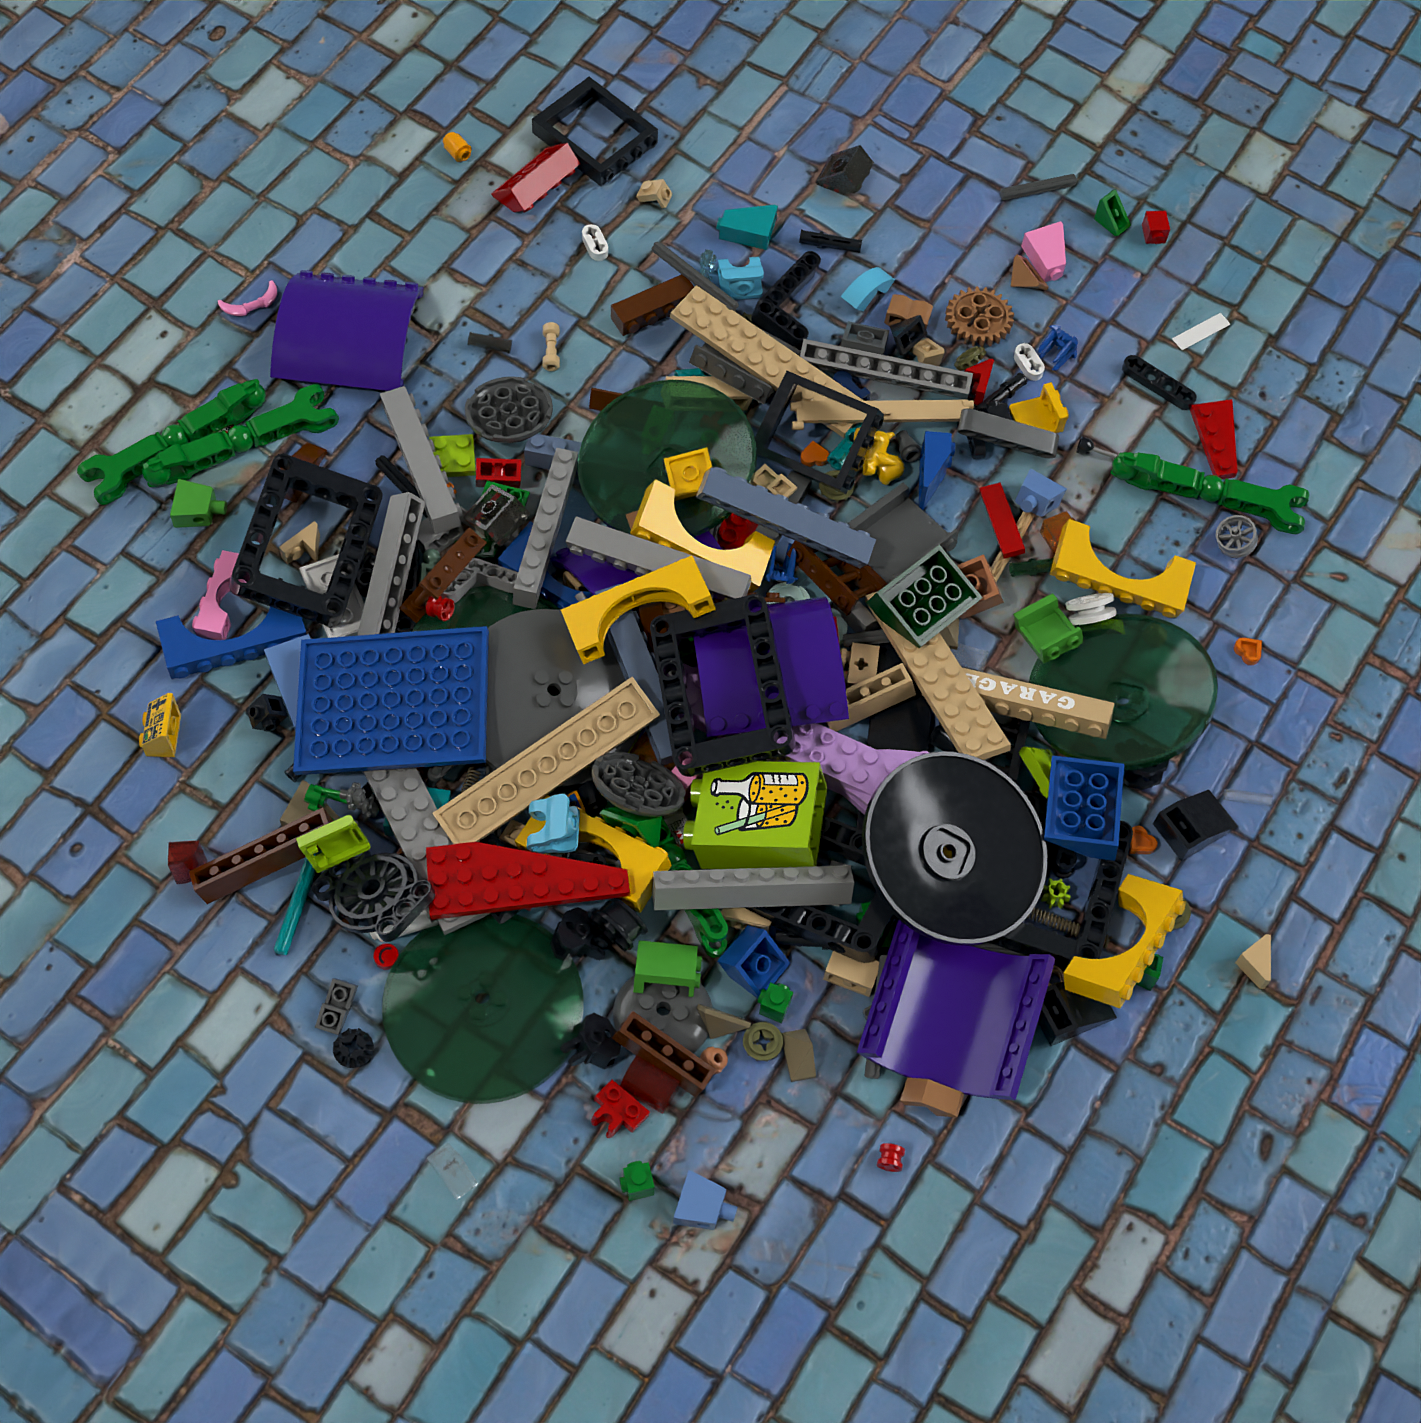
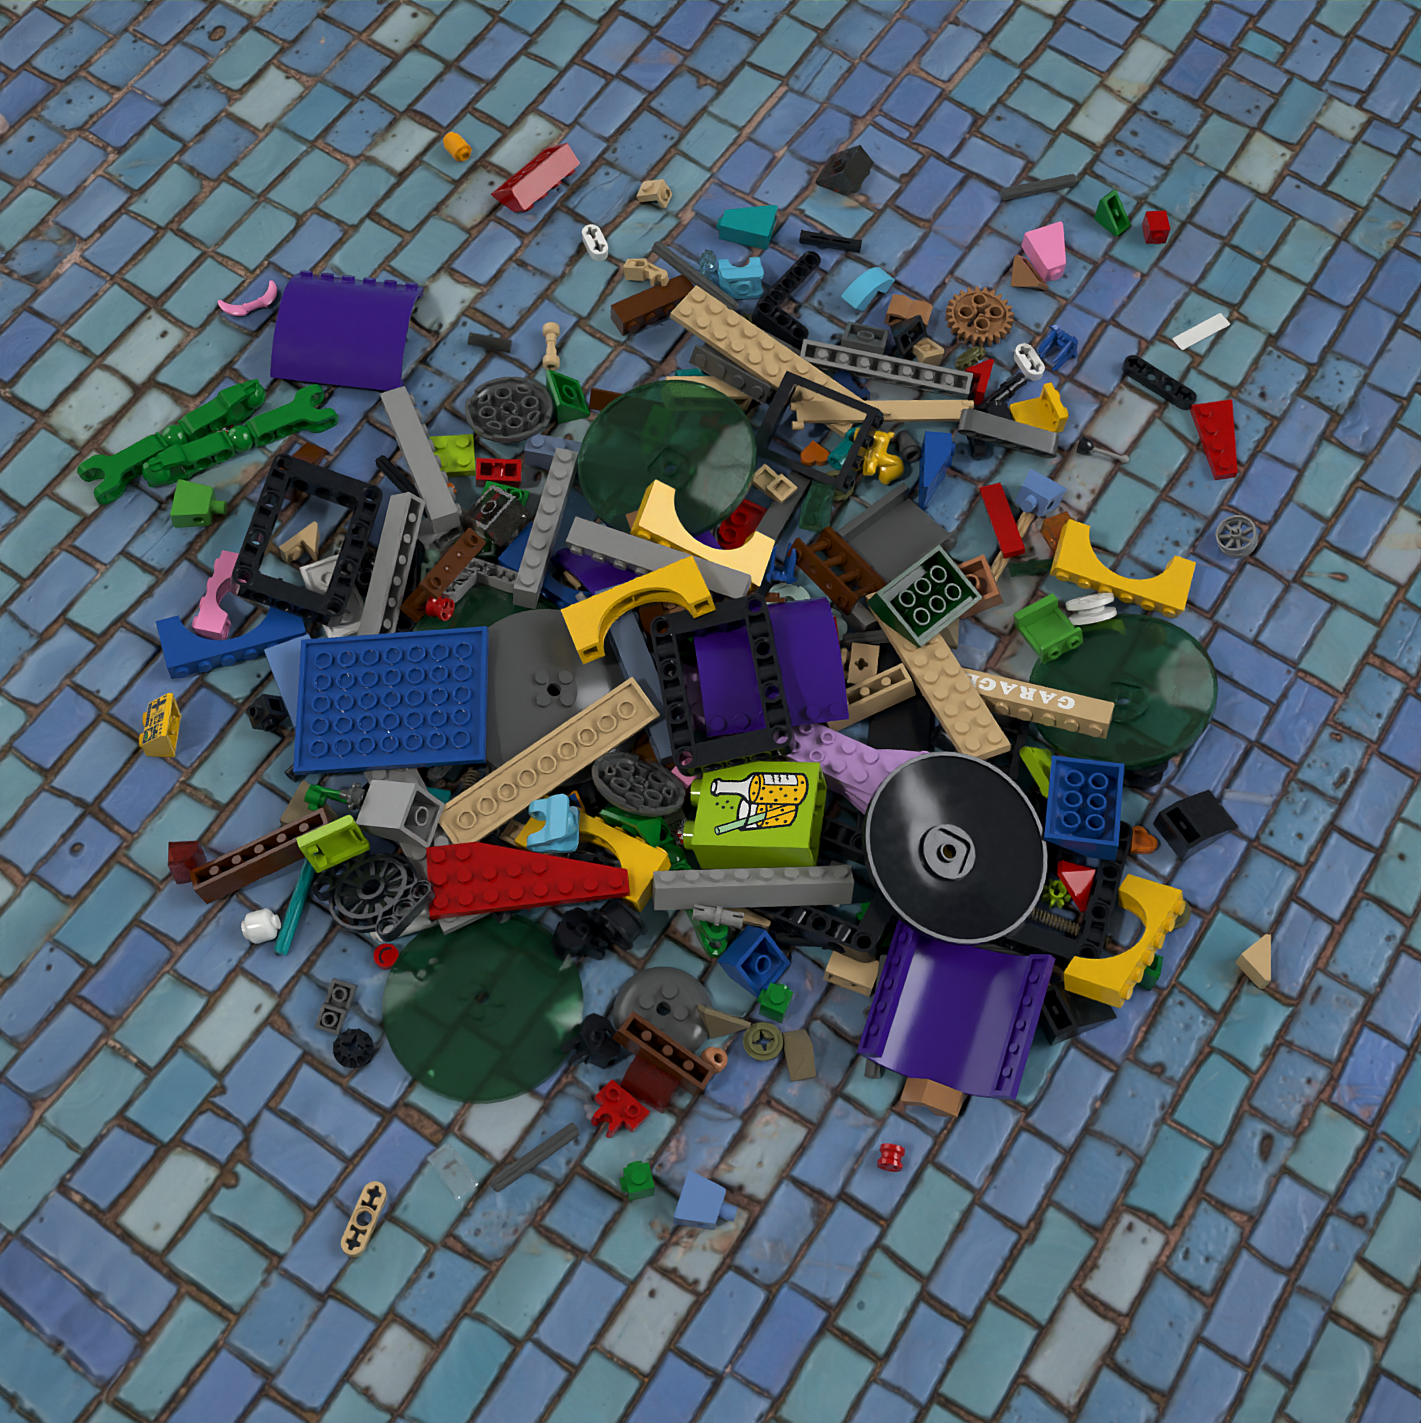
black window [532,76,658,186] -> none
bright green panel [633,940,702,997] -> none
yellow tile [664,447,712,501] -> none
sand blue brick [696,467,876,568] -> none
green piece [1111,452,1310,534] -> none
orange tile [1233,638,1262,665] -> none
none -> white head [241,908,281,944]
none -> tan beam [341,1181,387,1258]
none -> light grey slope [356,780,445,849]
none -> dark grey axle [490,1123,580,1192]
none -> green slope [546,369,590,424]
none -> tan piece [623,259,669,286]
none -> light grey pin [692,904,744,929]
none -> clear green slope [799,482,835,532]
none -> red slope [1057,860,1095,912]

